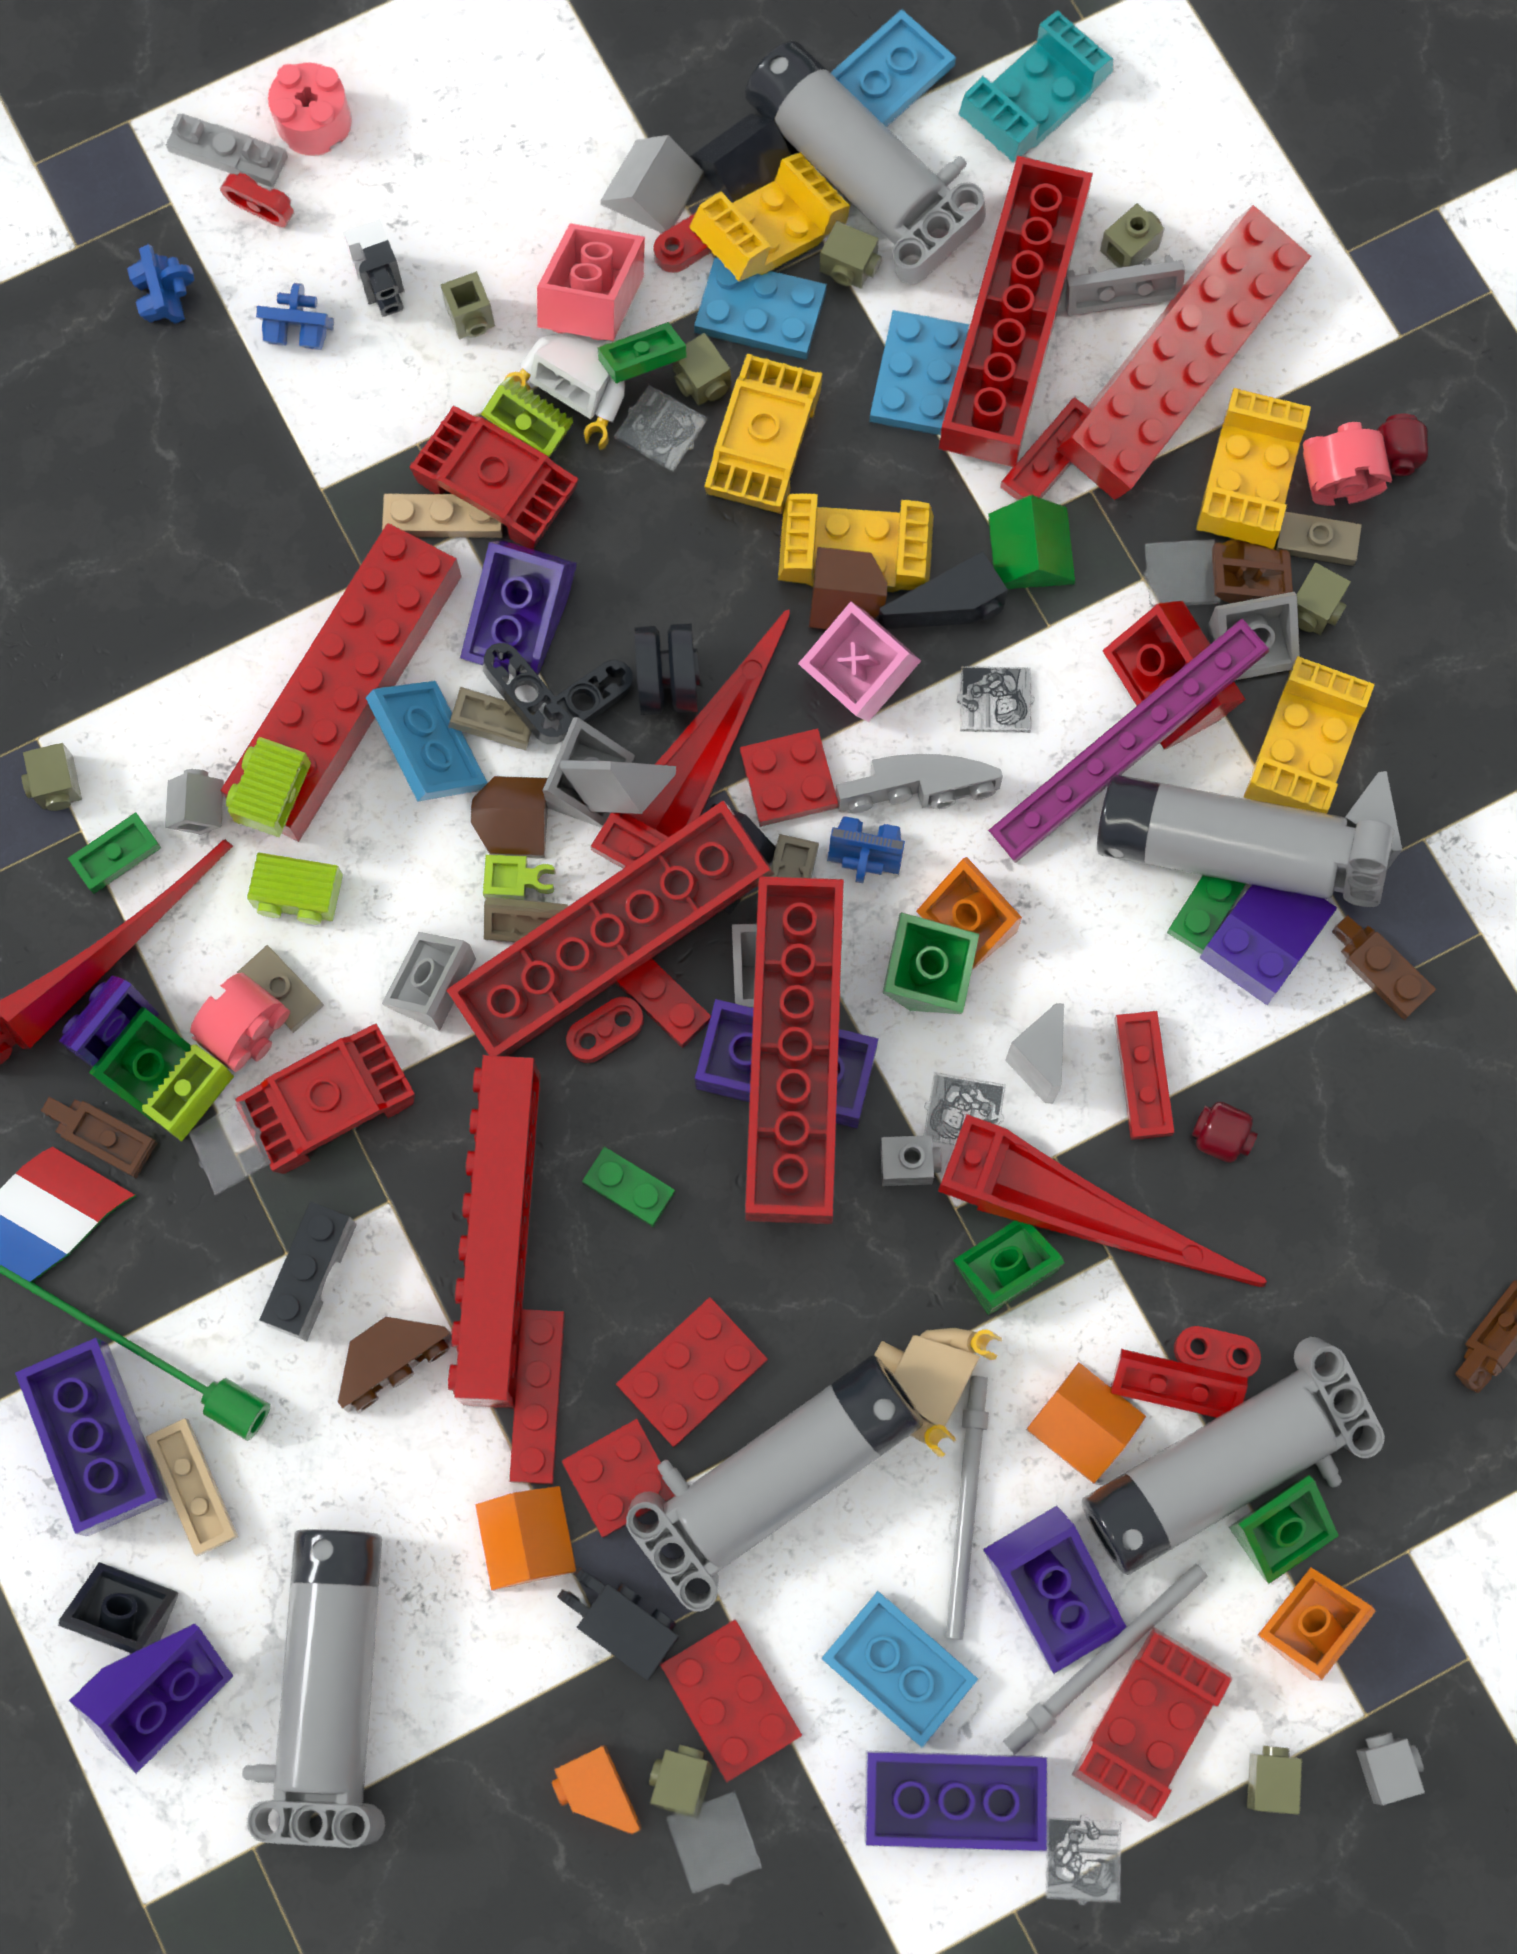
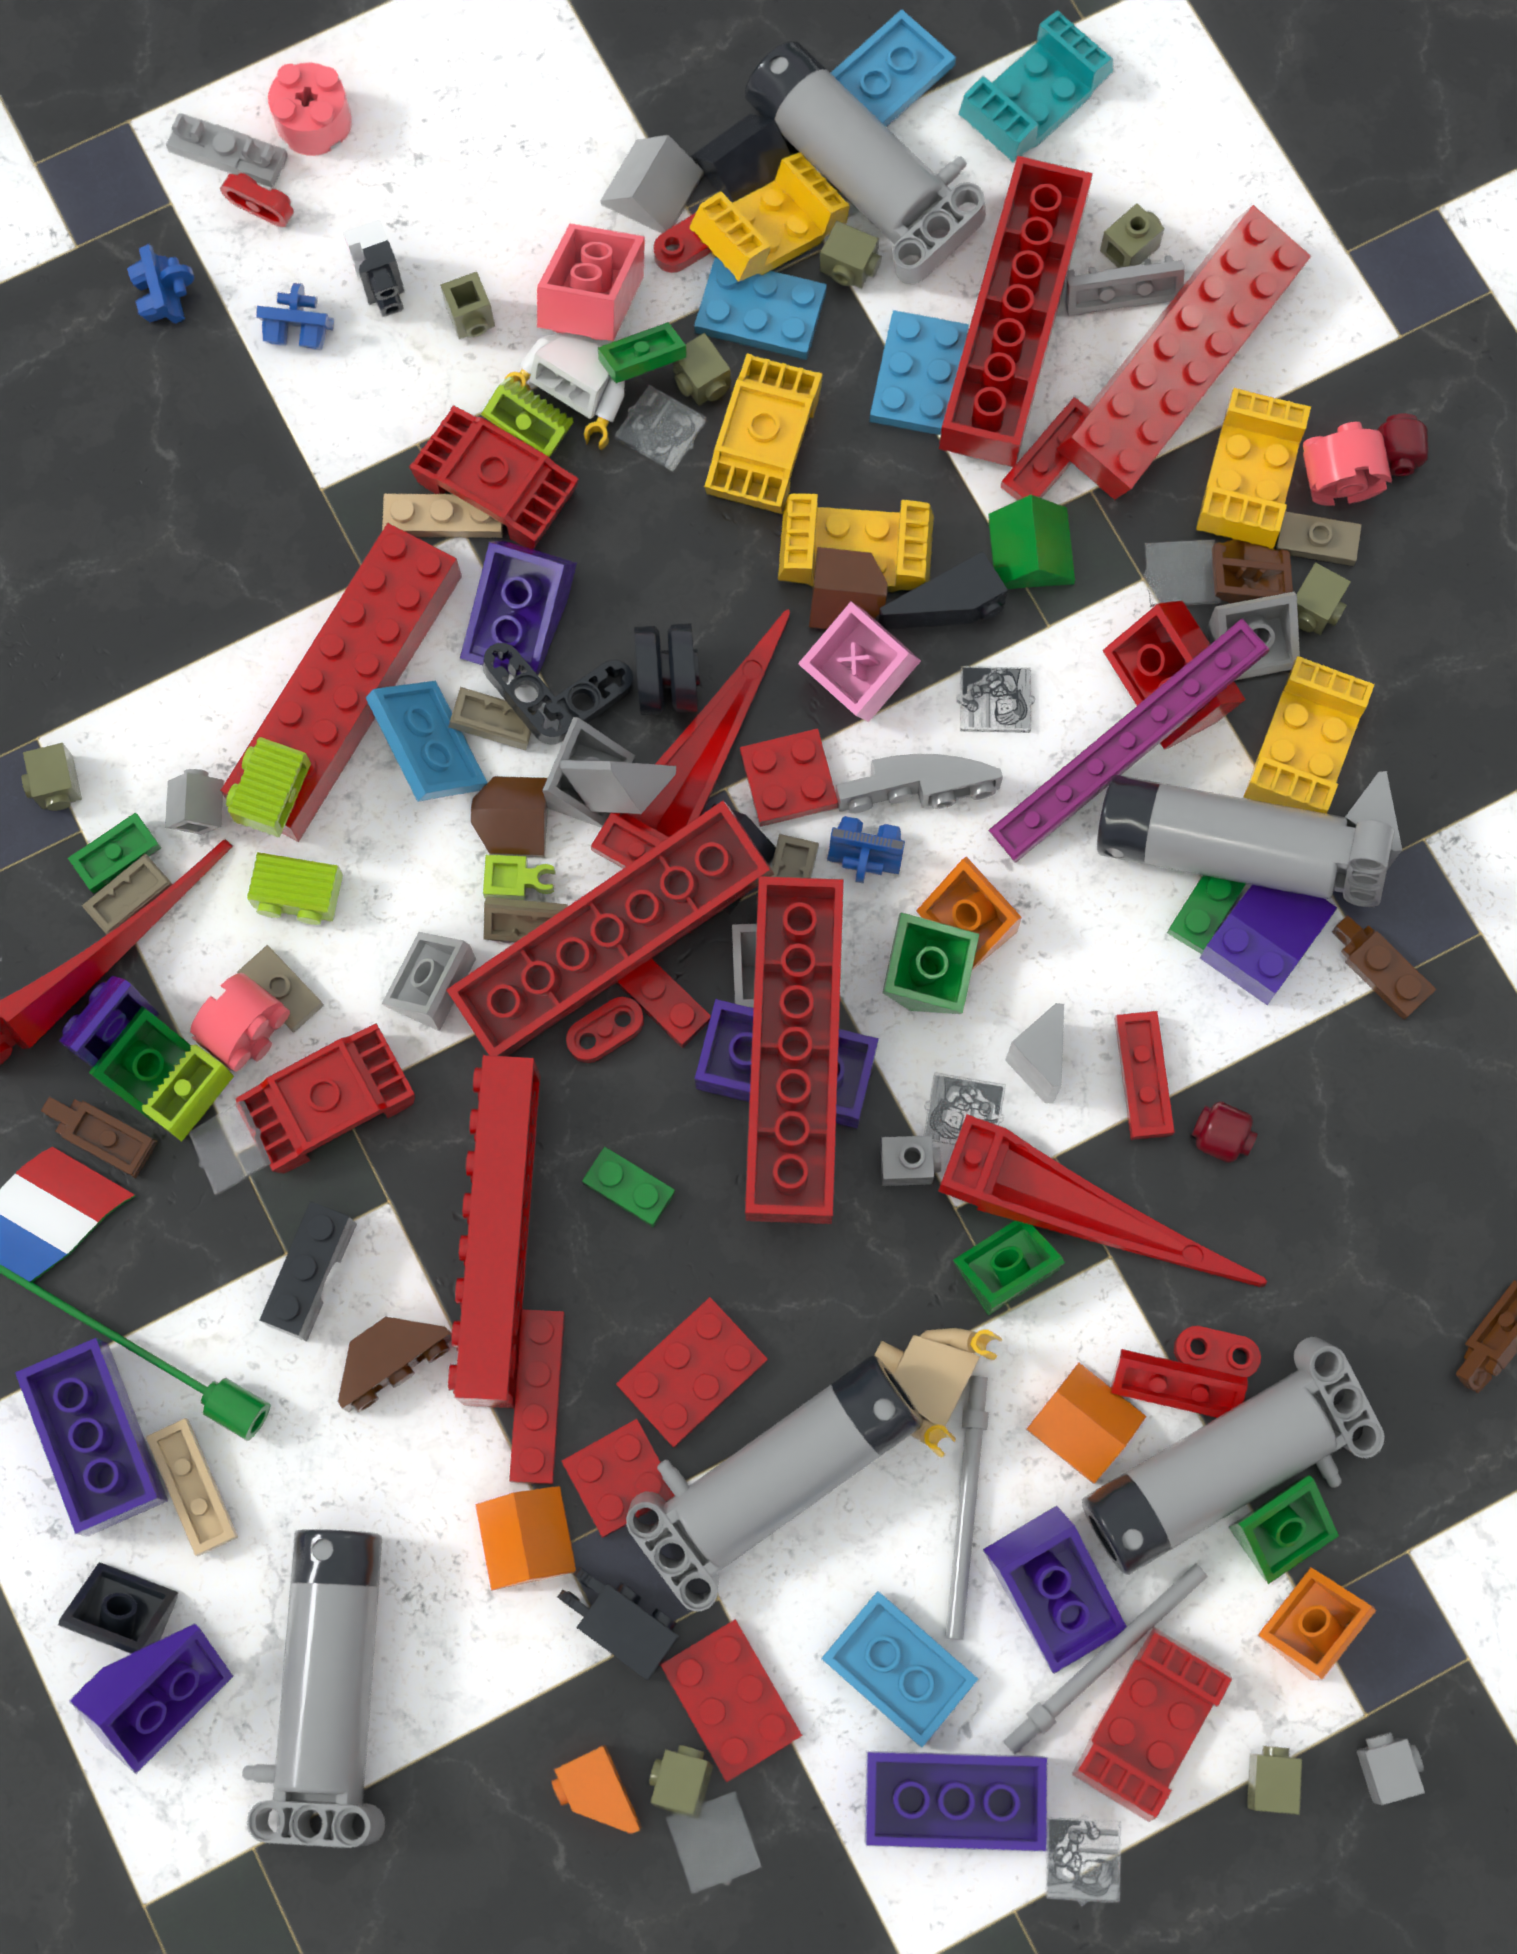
none -> dark tan plate [82,853,173,935]

